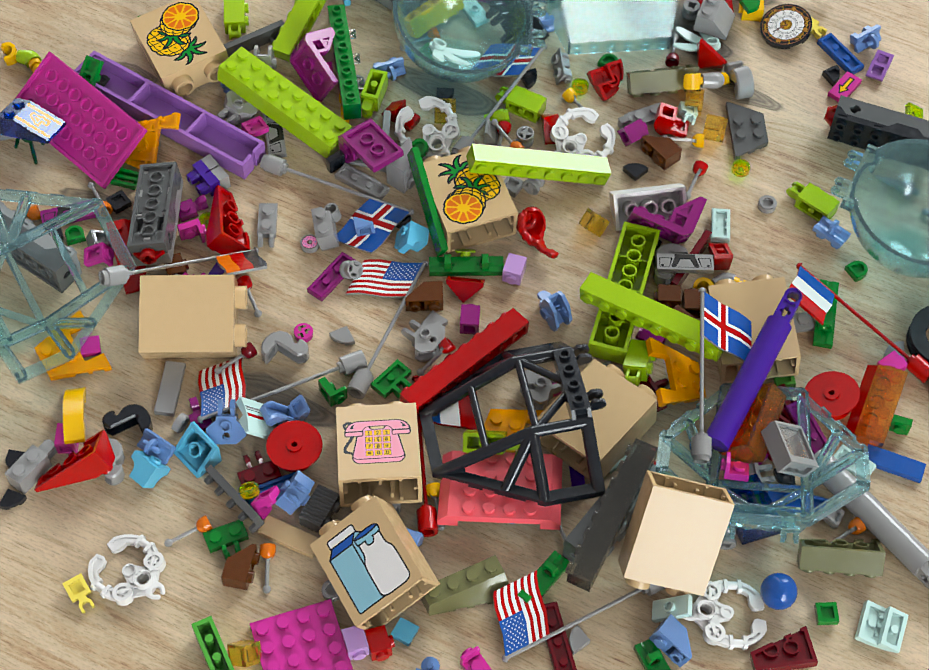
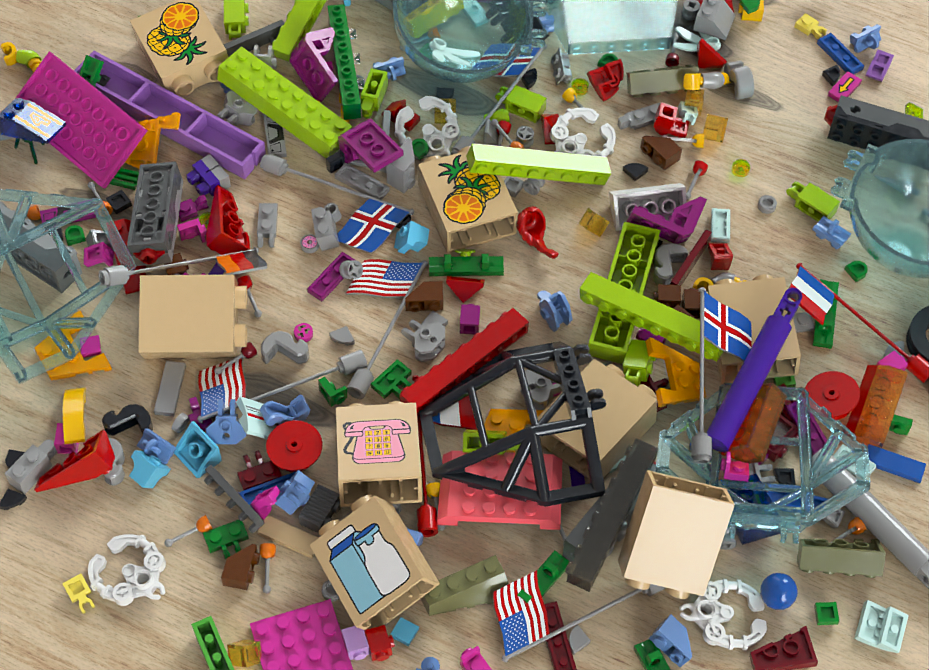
clear neon green tile [239,481,260,499] -> none
dark pink bracket [241,115,269,137] -> none
medium blue slope [353,217,375,237] -> none
green tile [407,147,448,257] -> none
hinge [417,337,456,376] -> none
lavender brick [502,253,527,286] -> none
magenta brick [617,118,649,147] -> none
light aqua plate [652,594,692,623] -> none
light grey tile [656,253,714,274] -> none
dark grey wing [725,102,768,160] -> none
tile [760,4,812,49] -> none
light grey window [761,420,819,478] -> none

